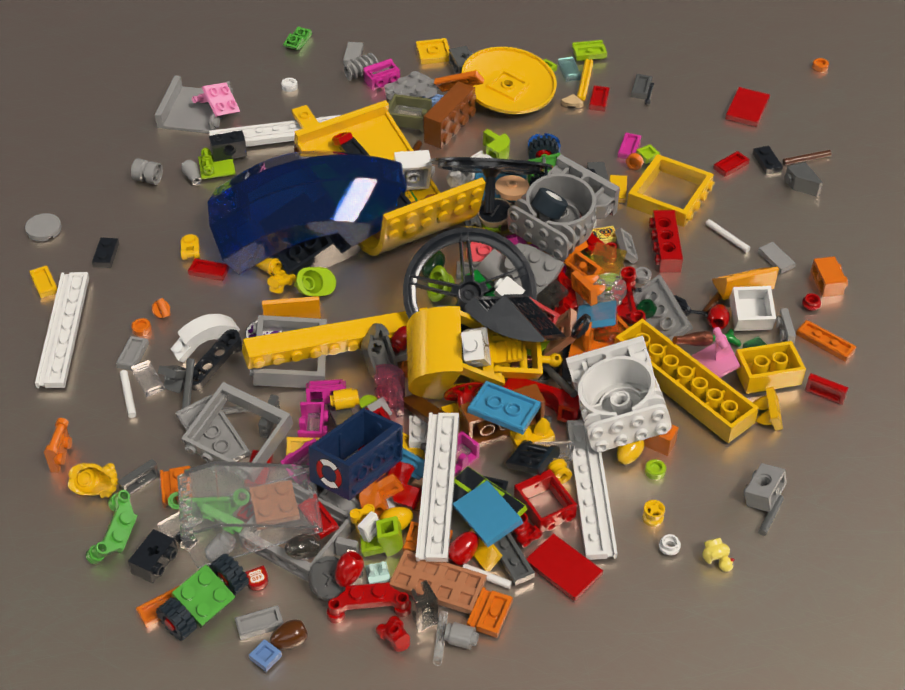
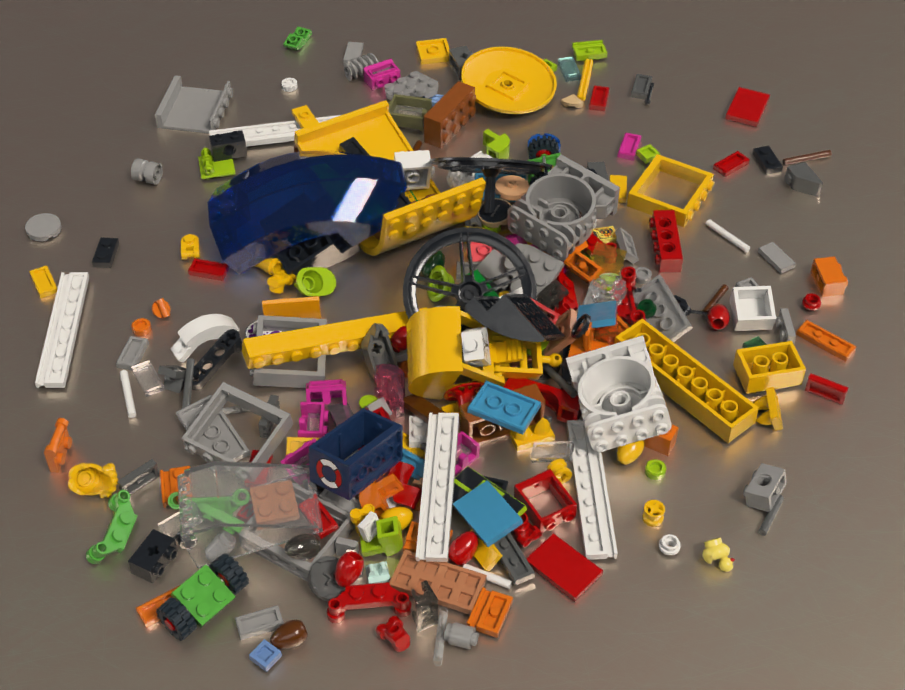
light grey cone [181,160,202,185] -> none
bright pink plate [192,83,240,117] -> none
tile [246,565,269,591] -> none
yellow brick [330,388,360,410] -> none
red tile [332,132,353,145] -> none
orange tile [434,70,484,92] -> none
white brick [493,276,525,298] -> none
black plate [506,440,560,475] -> none
black wheel [531,188,568,220] -> none
orange tile [571,270,605,306] -> none
orange tile [626,153,644,170] -> none
copper piece [672,329,741,347] -> none
bright pink plate [692,327,741,378] -> none
light orange slope [712,266,779,300] -> none
orange tile [812,58,829,72] -> none

